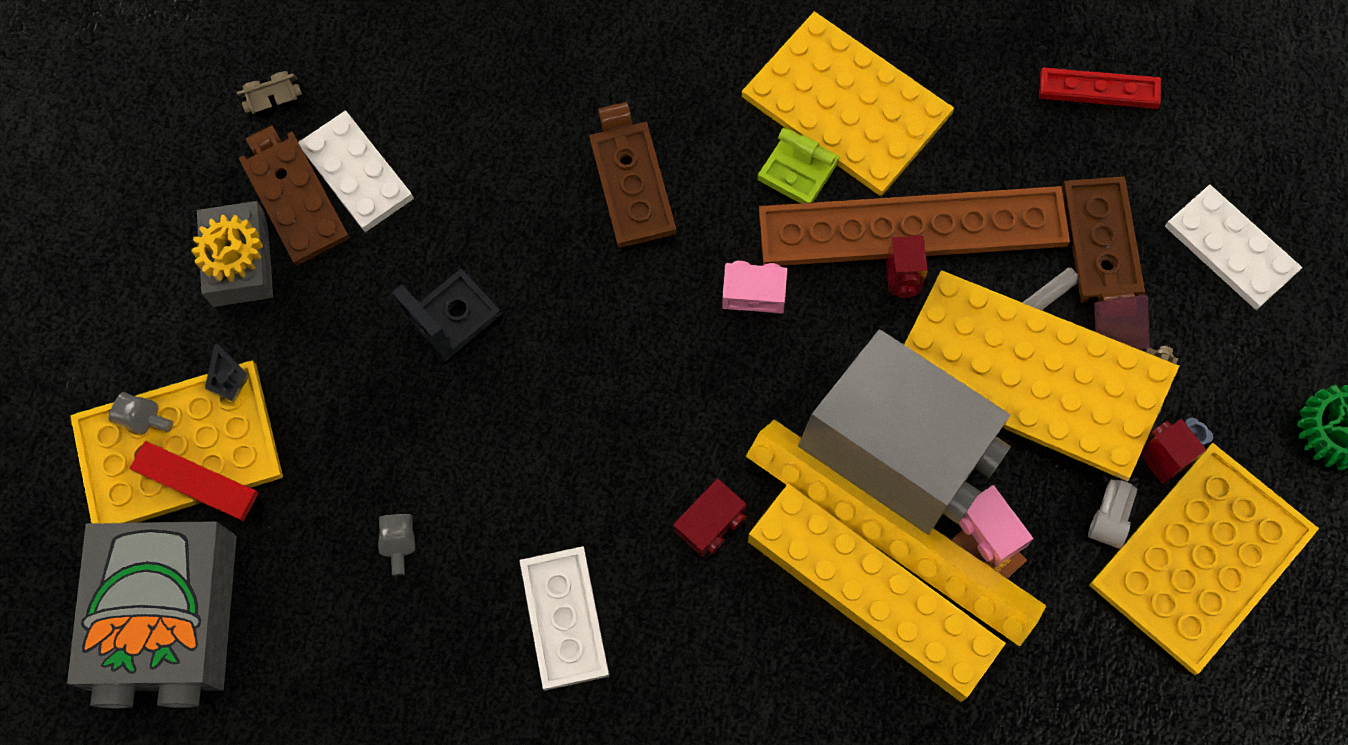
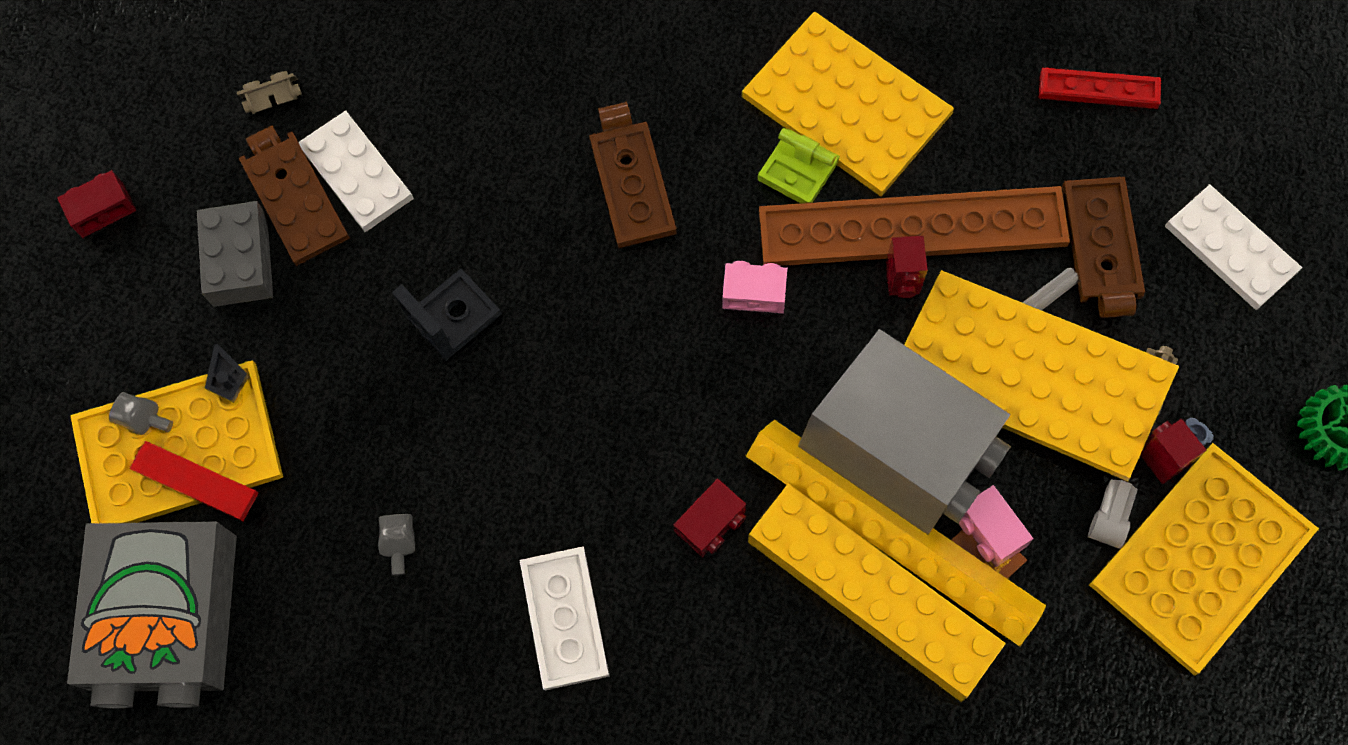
yellow gear [192,215,263,282] -> none
clear pink piece [1094,295,1150,349] -> none
none -> dark red brick [57,170,137,238]

